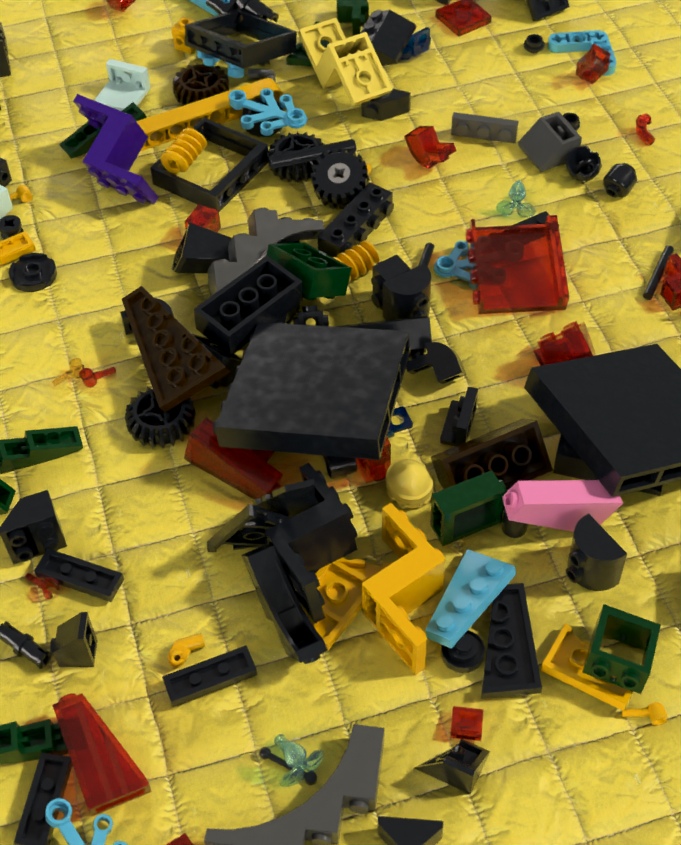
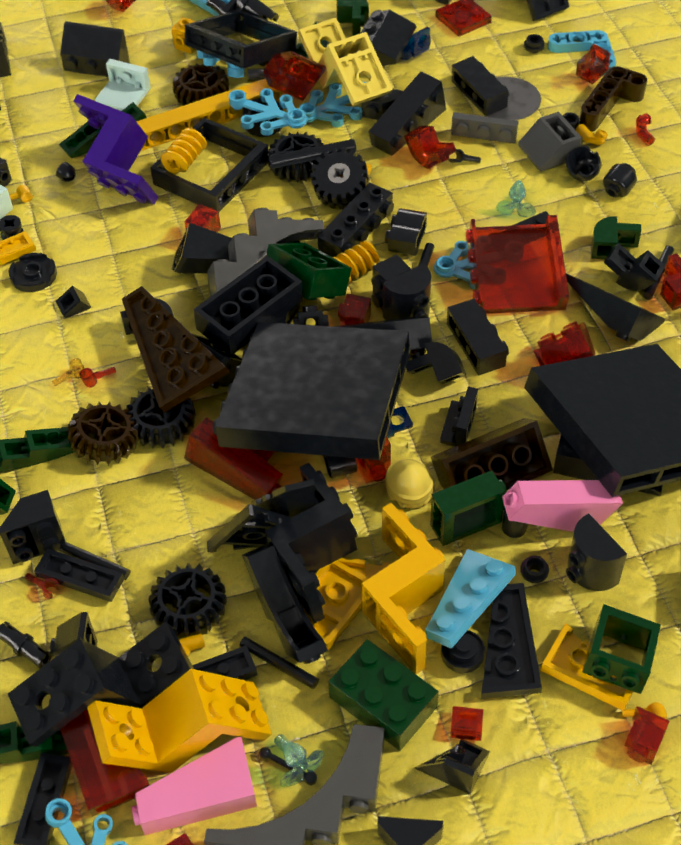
none -> black bracket [8,622,194,747]
none -> black slope [55,286,91,318]
none -> black hinge [56,162,75,182]
none -> black bar [58,542,131,580]
none -> black slope [60,21,130,77]
none -> dark brown gear [68,401,139,466]
none -> yellow bracket [87,669,272,773]
none -> bright pink slope [132,737,257,835]
none -> black gear [148,563,227,637]
none -> black bar [239,636,319,689]
none -> clear red slope [263,51,326,101]
none -> medium azure plant [299,82,368,128]
none -> dark green brick [328,639,439,751]
none -> clear red brick [338,294,371,326]
none -> black wedge [368,71,446,156]
none -> black brick [385,208,427,256]
none -> black brick [447,298,509,376]
none -> black hand [448,149,481,163]
none -> black brick [452,56,509,116]
none -> flat silver sticker [478,77,541,120]
none -> black plate [520,555,549,583]
none -> black wedge [563,273,665,342]
none -> yellow arm [576,124,608,145]
none -> dark brown beam [579,66,647,132]
none -> dark green brick [591,216,642,259]
none -> black brick [603,243,665,291]
none -> clear red window [624,706,670,765]

